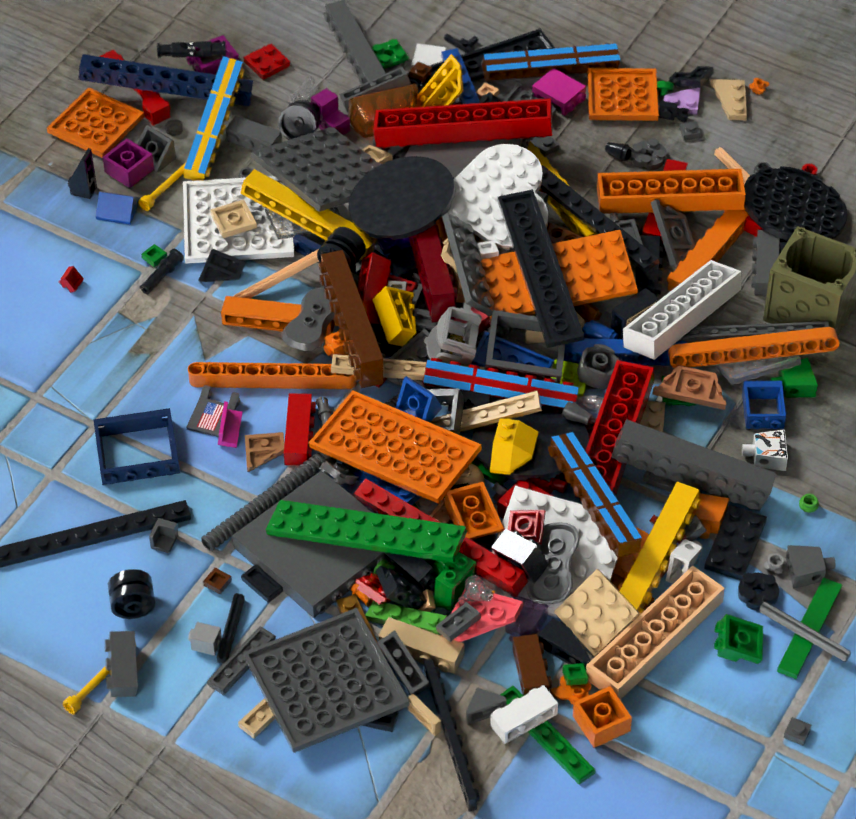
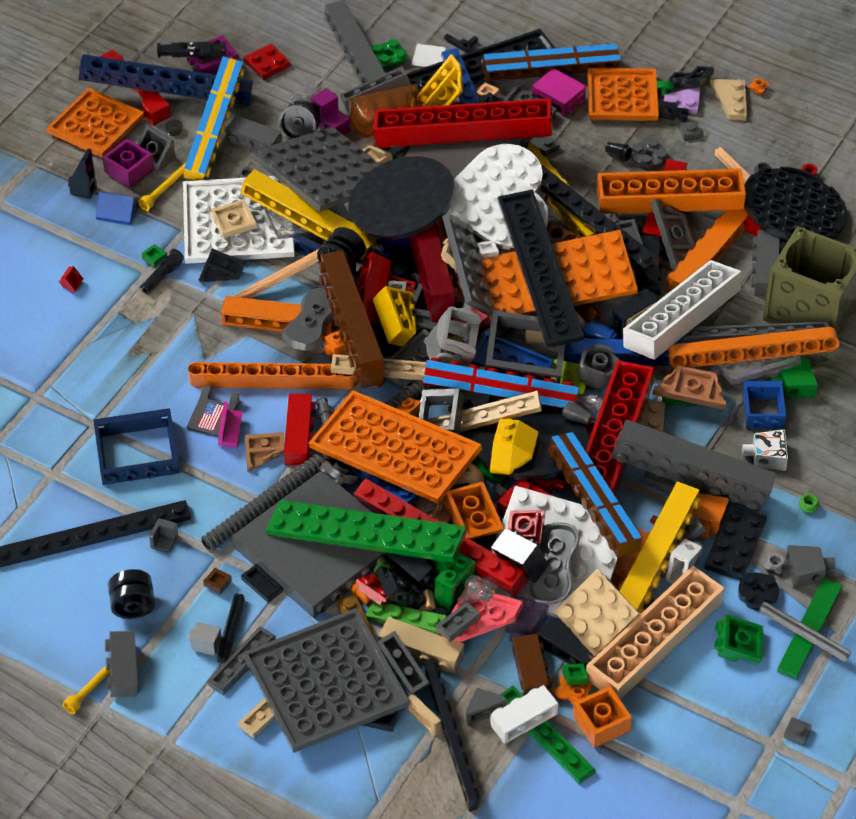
blue slope [395,377,442,422] -> none
reddish brown plate [409,61,432,82] -> none

